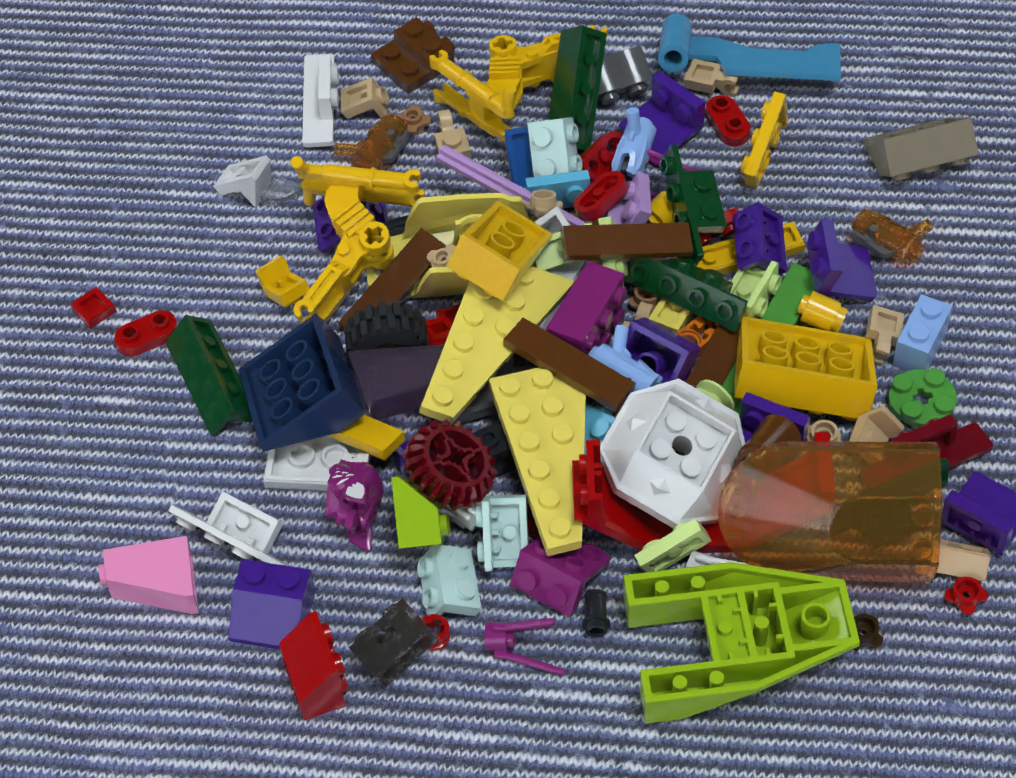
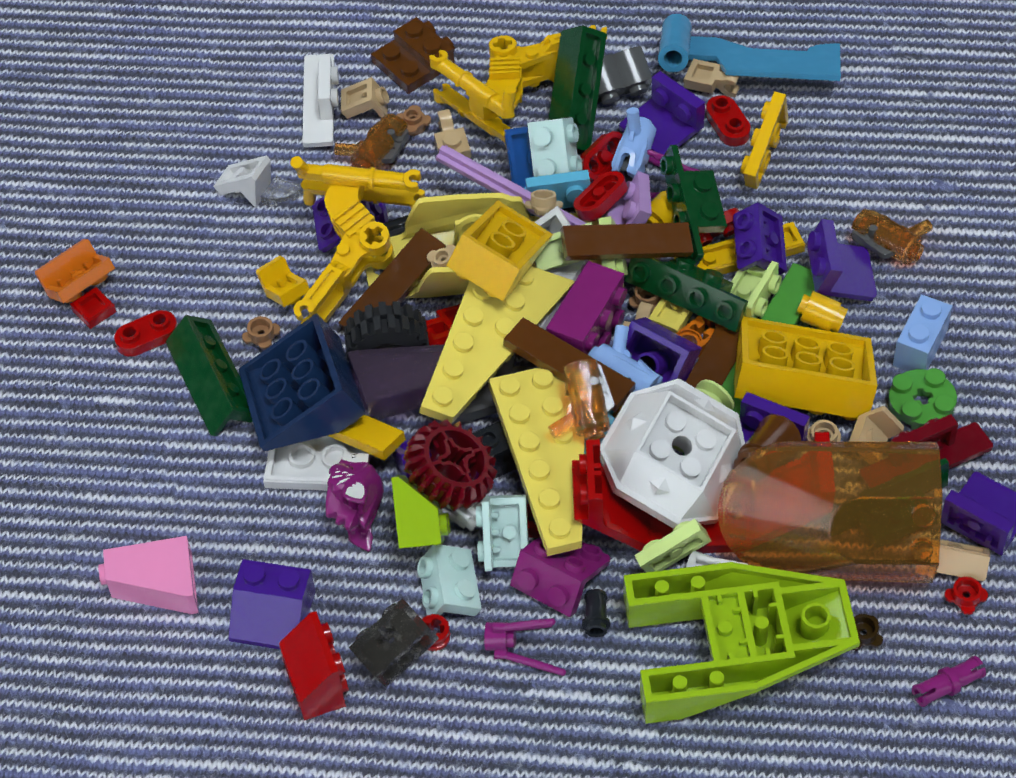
white bracket [168,491,292,567] -> none
dark tan slope [863,117,979,181] -> none
tan plate [865,305,904,365] -> none
none -> orange bracket [35,239,115,303]
none -> medium nougat plate [242,316,280,350]
none -> clear orange piece [548,359,614,441]
none -> magenta pin [912,656,986,707]

